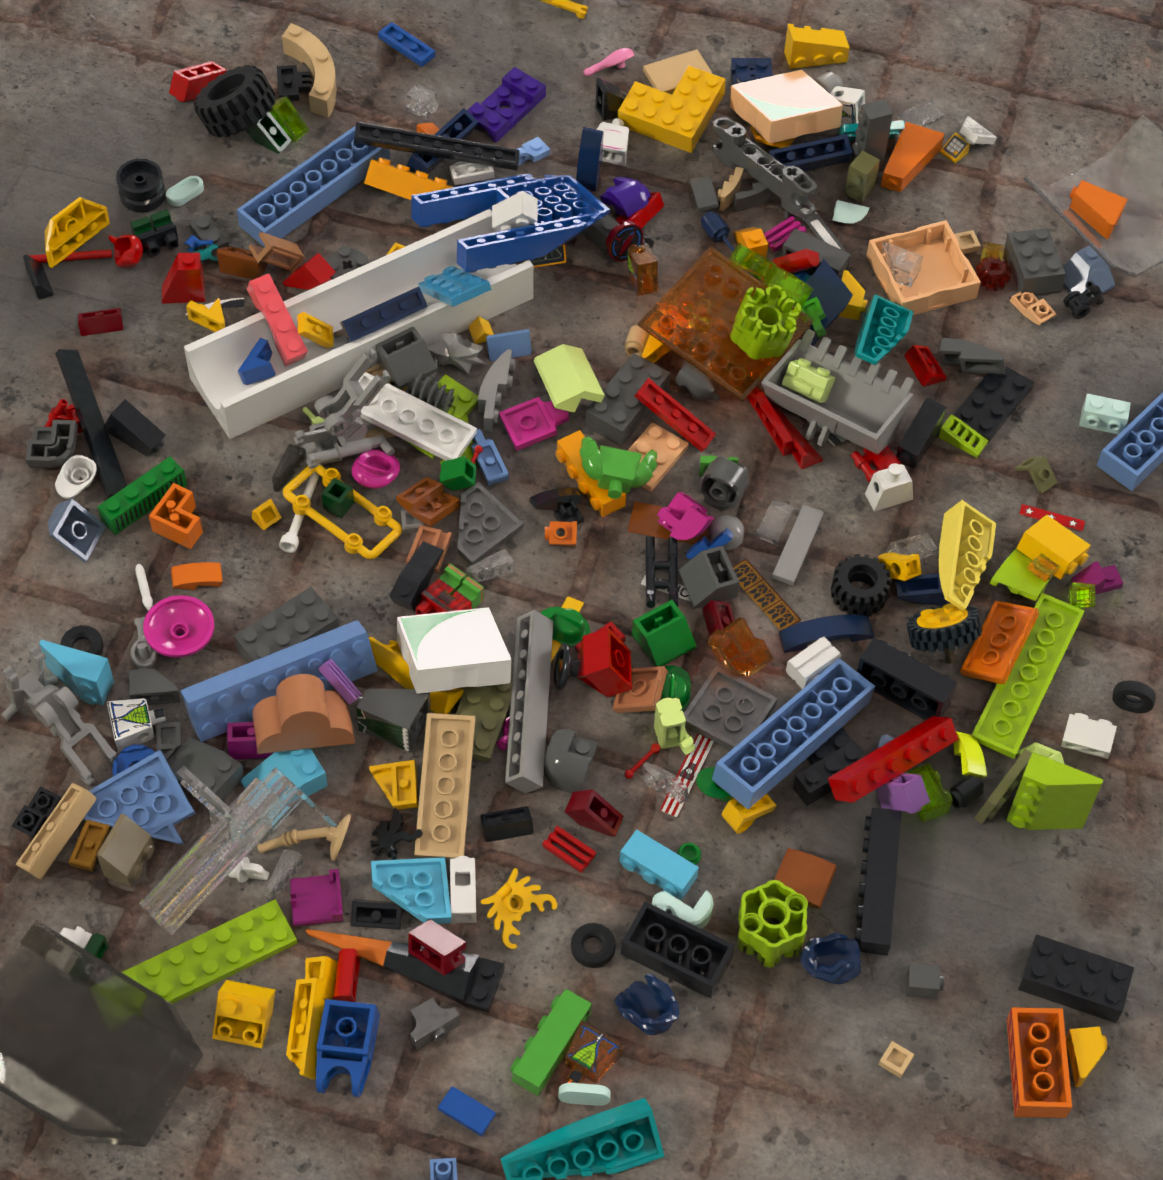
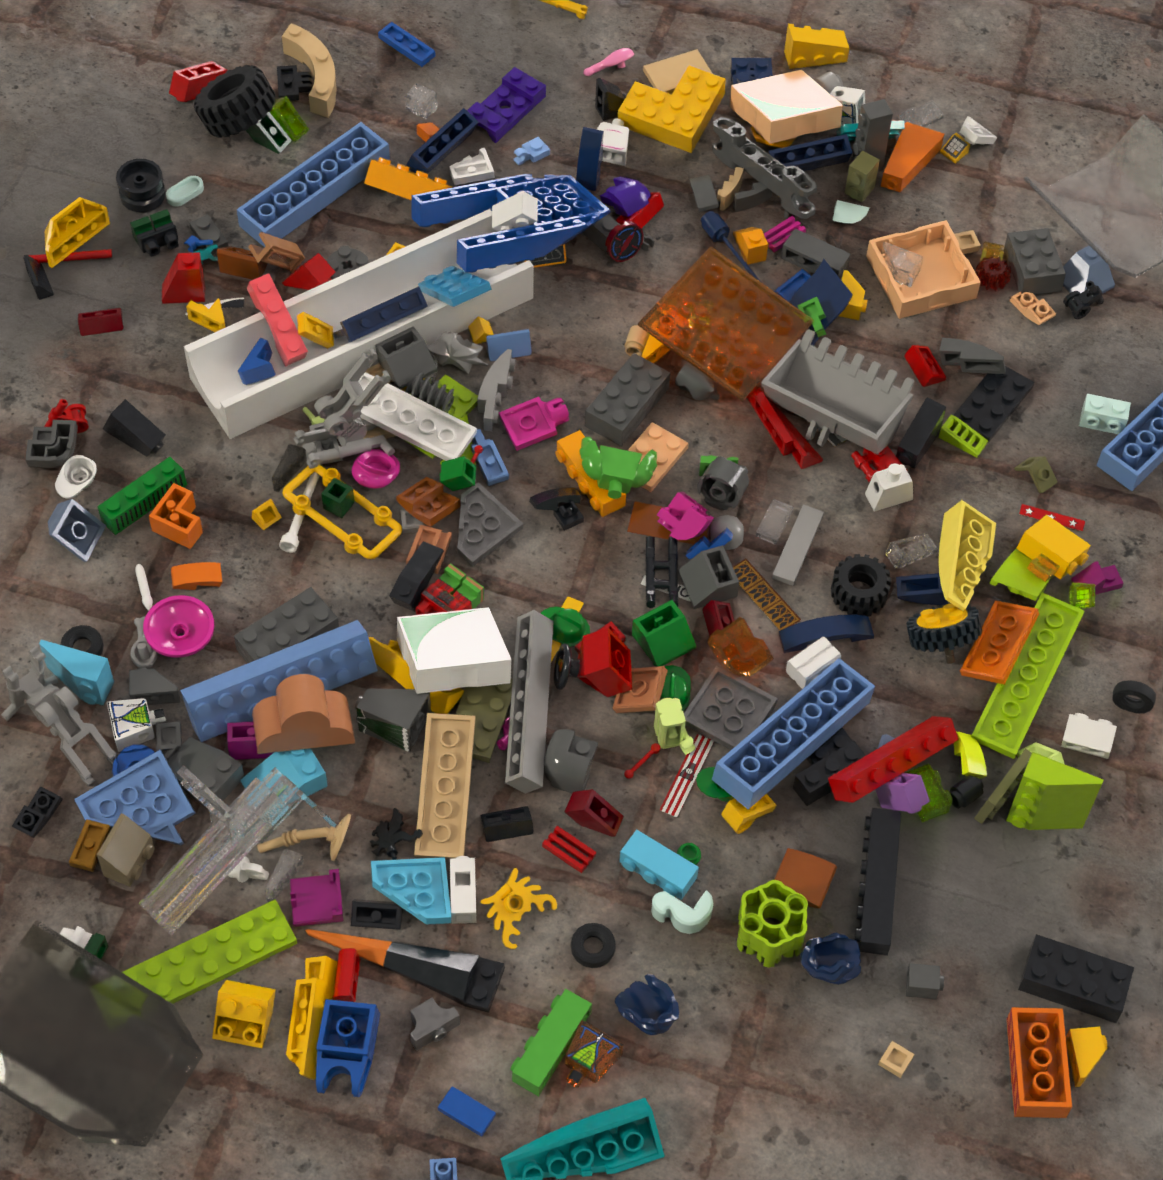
tan slope [16,783,97,879] -> none
black tile [55,349,127,498] -> none
red hair [108,234,143,268] -> none
medium lavender tile [318,659,362,704] -> none
black tile [354,122,520,171] -> none
yellow wing [369,760,419,810] -> none
dark red brick [408,919,466,976] -> none
clear slope [466,549,515,582] -> none
yellowish green slope [534,344,605,413] -> none
orange brick [545,521,577,547] -> none
light aqua tile [558,1083,611,1106] -> none
black brick [621,902,735,999] -> none
clear orange torso [627,244,658,296] -> none
red plate [634,378,716,452] -> none
clear slope [642,762,688,804] -> none
clear neon green animal [729,243,814,308] -> none
lime piece [730,285,801,360] -> none
red brick [772,249,819,277] -> none
yellowish green brick [782,358,835,403] -> none
sticker [799,206,845,250] -> none
teal wedge [855,294,914,365] -> none
black brick [857,637,957,720] -> none
yellow leg [878,552,922,581] -> none
orange slope [1069,180,1128,239] -> none

